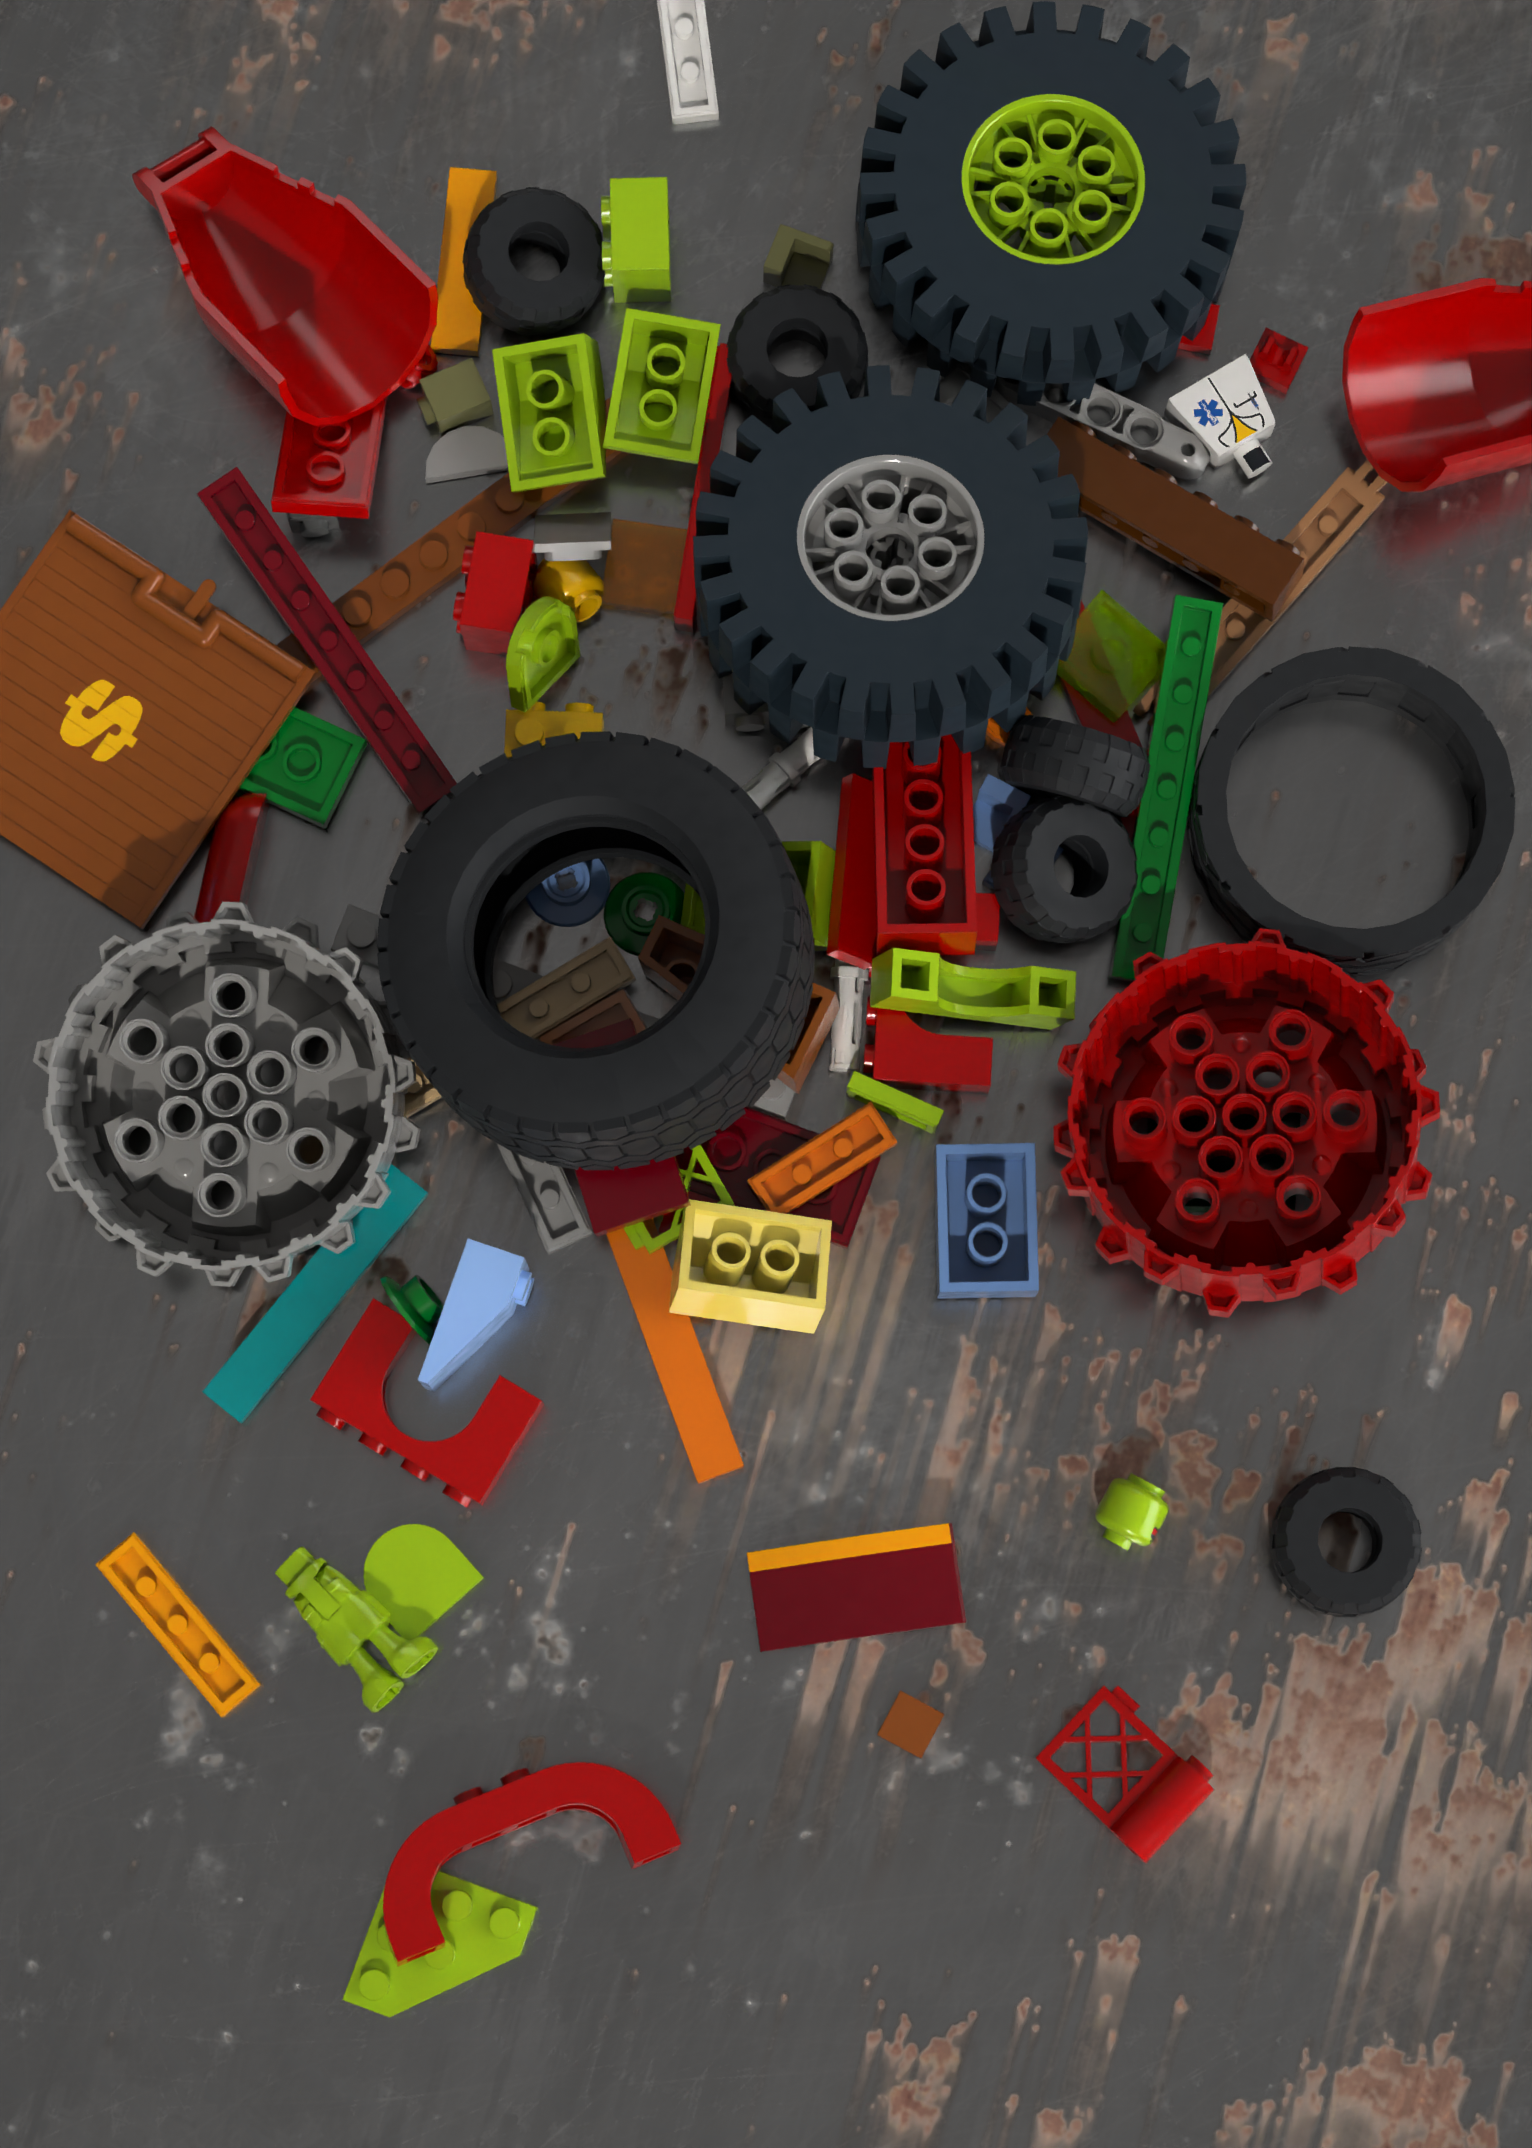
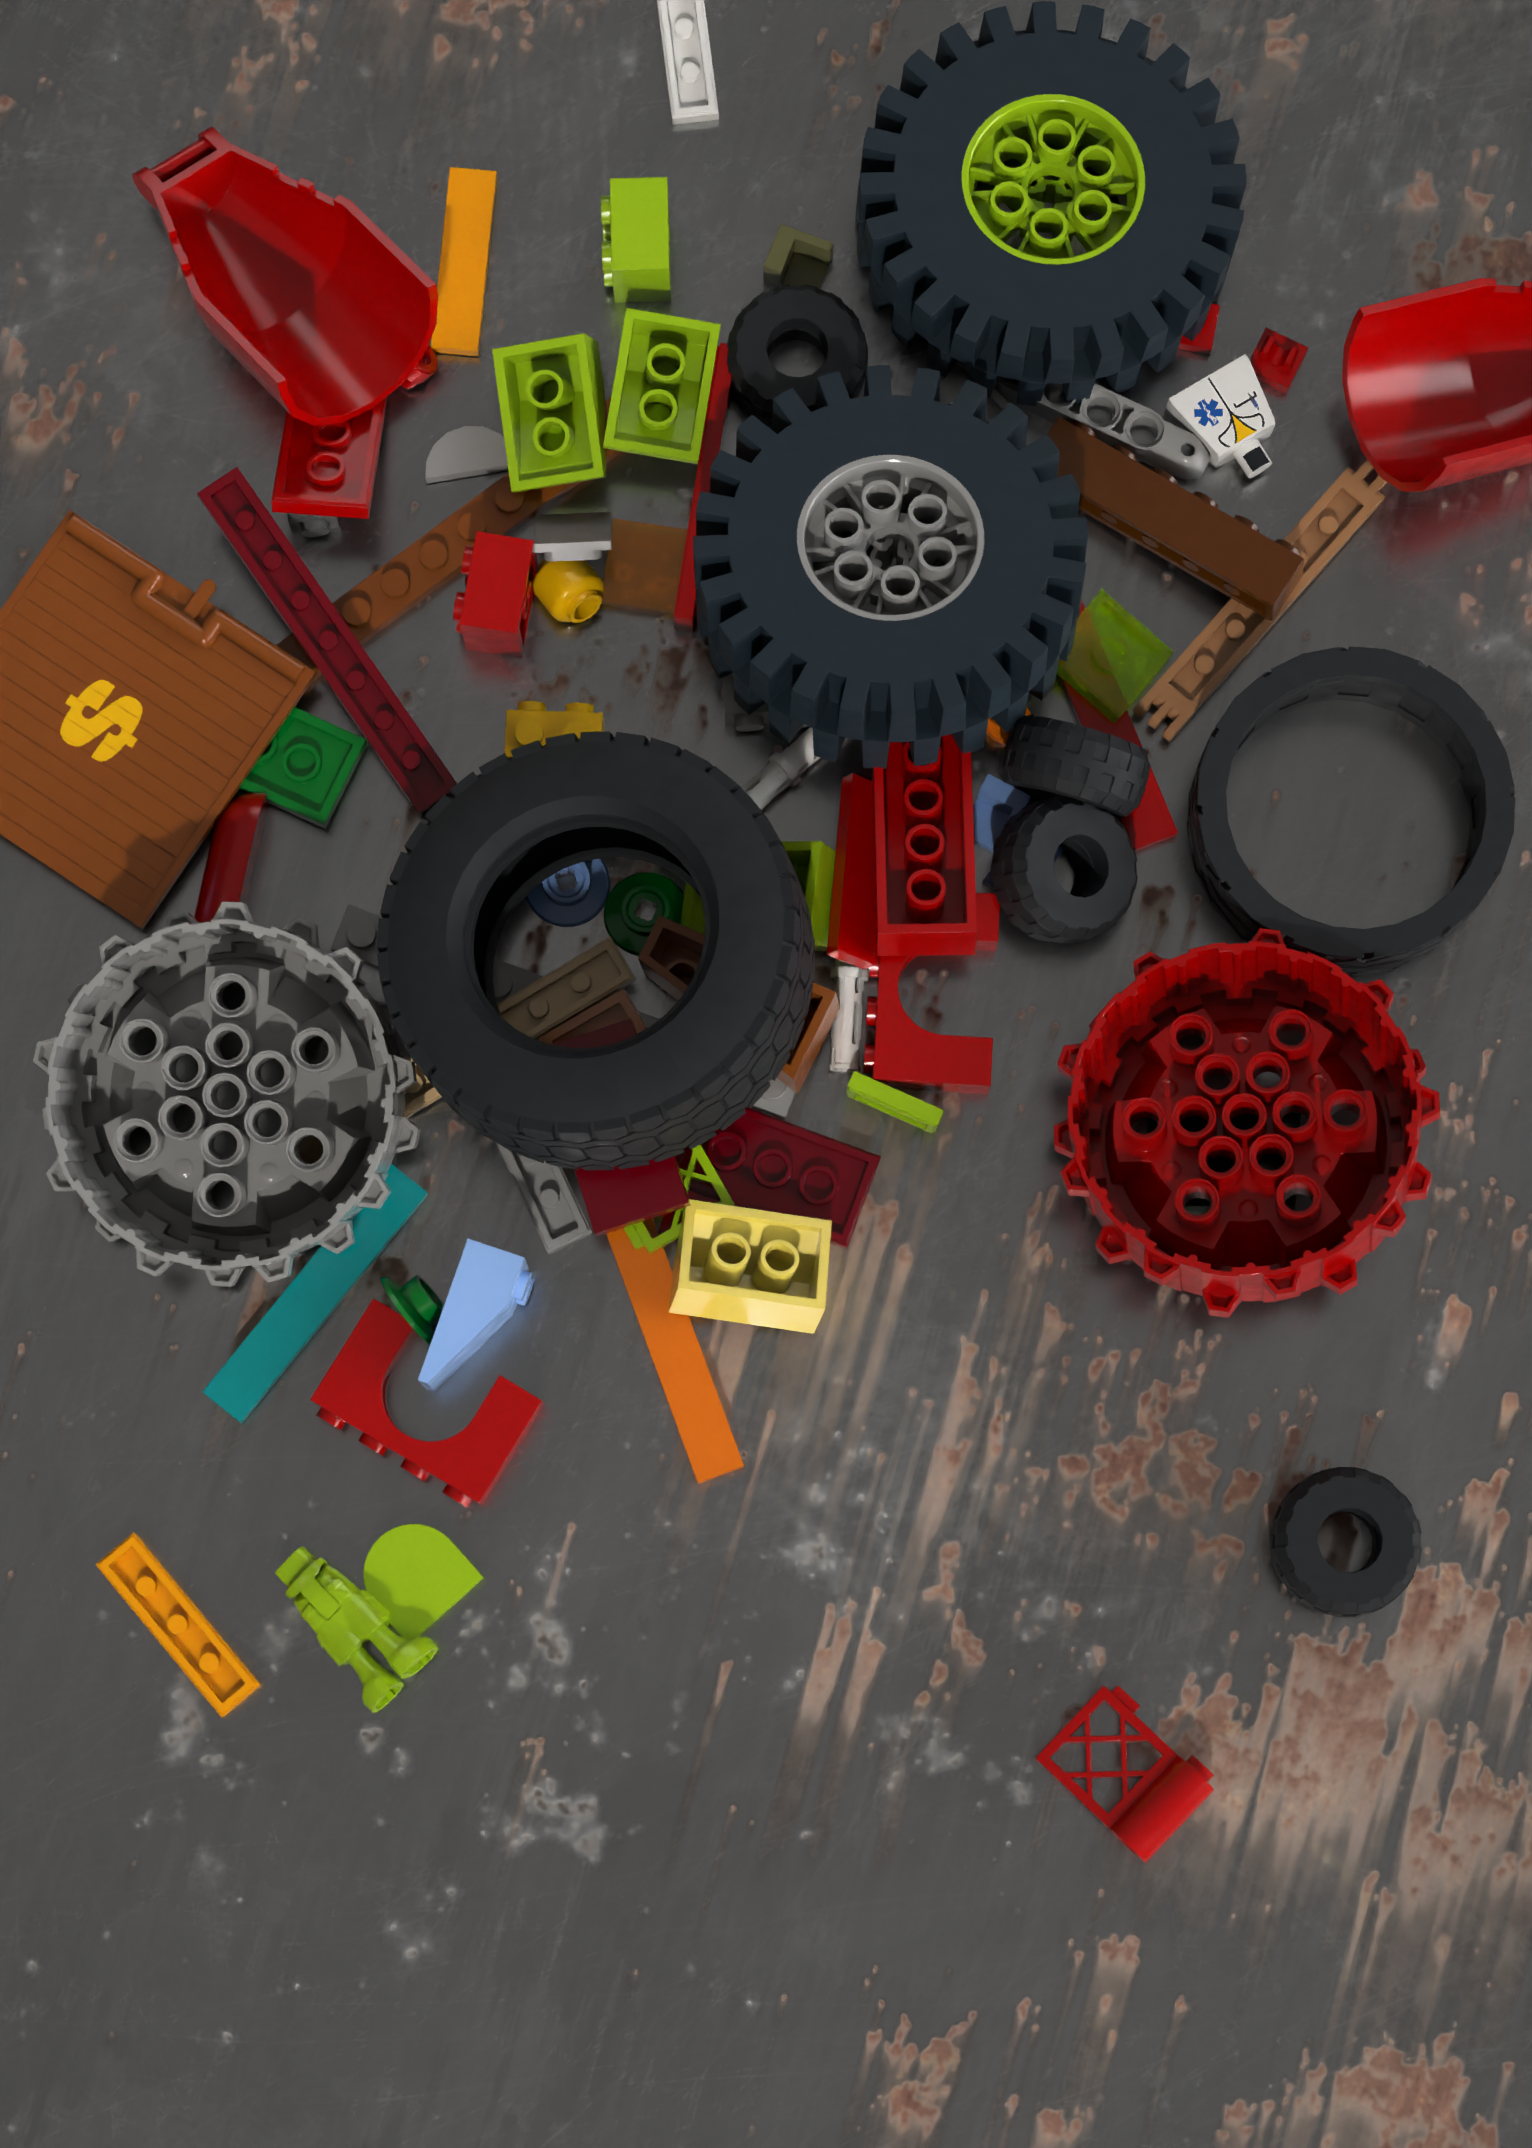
lime plate [342,1870,538,2018] -> none
red arch [383,1762,681,1967] -> none
olive brick [416,358,494,436] -> none
black tyre [462,187,605,336] -> none
lime tile [506,596,580,712] -> none
orange tile [747,1102,898,1214] -> none
dark red slope [747,1523,966,1652] -> none
lime arch [870,947,1076,1030] -> none
dark orange tile [877,1690,944,1759] -> none
medium blue brick [934,1143,1039,1299] -> none
lime head [1095,1473,1169,1551] -> none
green plate [1109,595,1223,981] -> none

